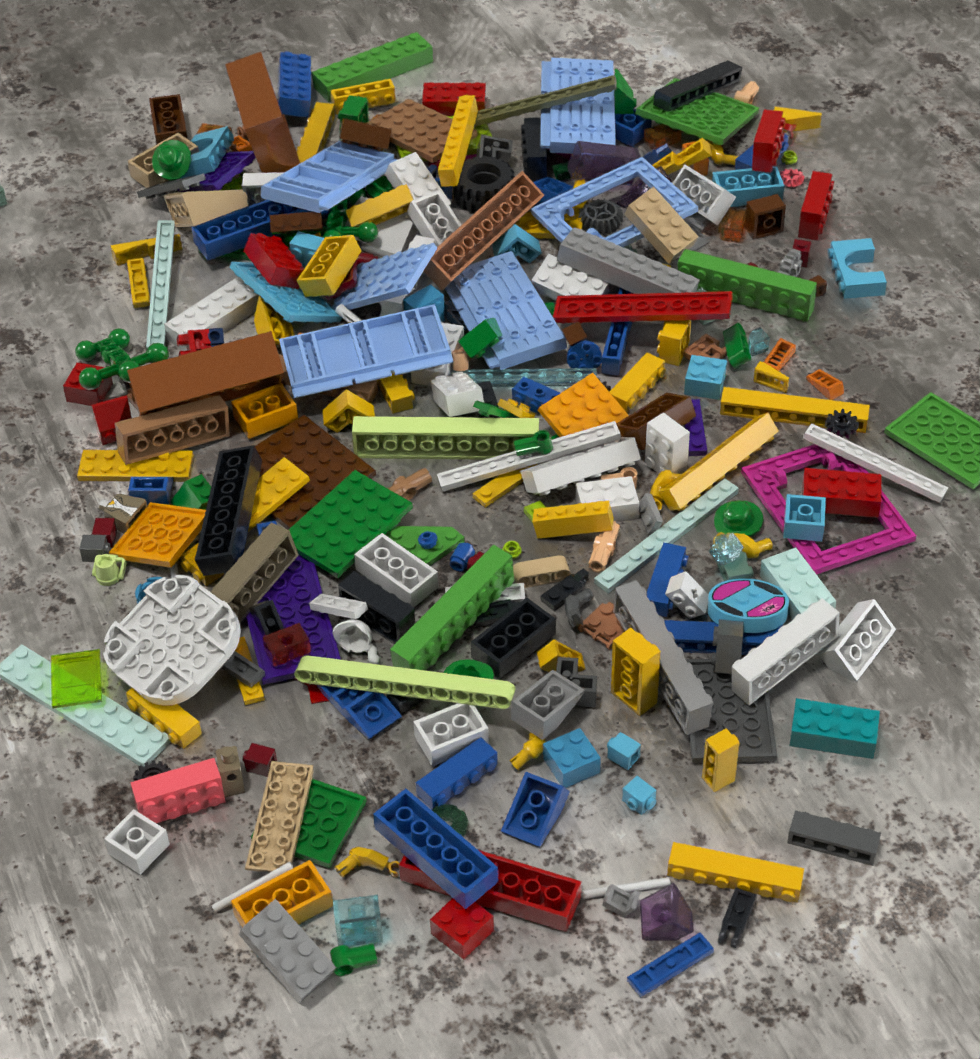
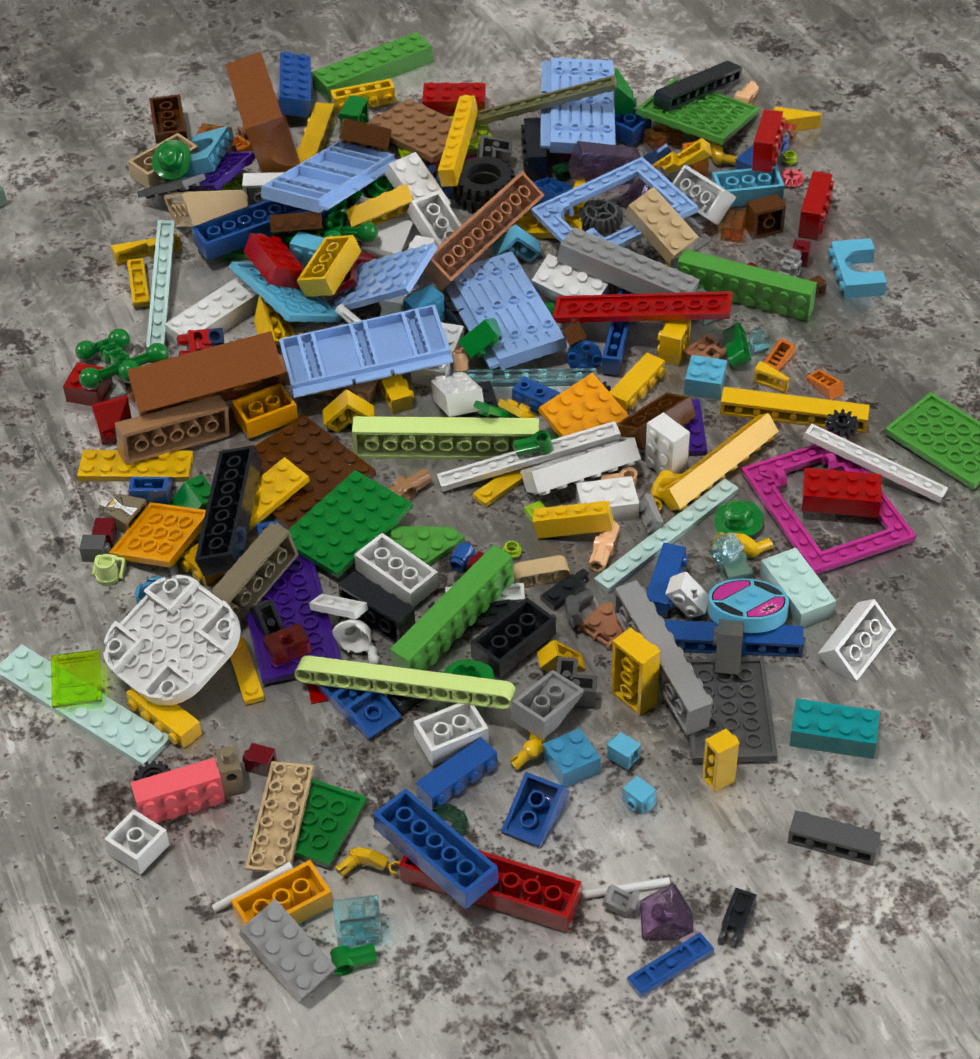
dark grey hinge [221,651,265,688] -> none
blue plate [418,531,437,549] -> none
red brick [430,898,494,960] -> none
yellow brick [667,842,804,903] -> none
white brick [732,598,840,705] -> none
medium azure brick [783,494,826,542] -> none

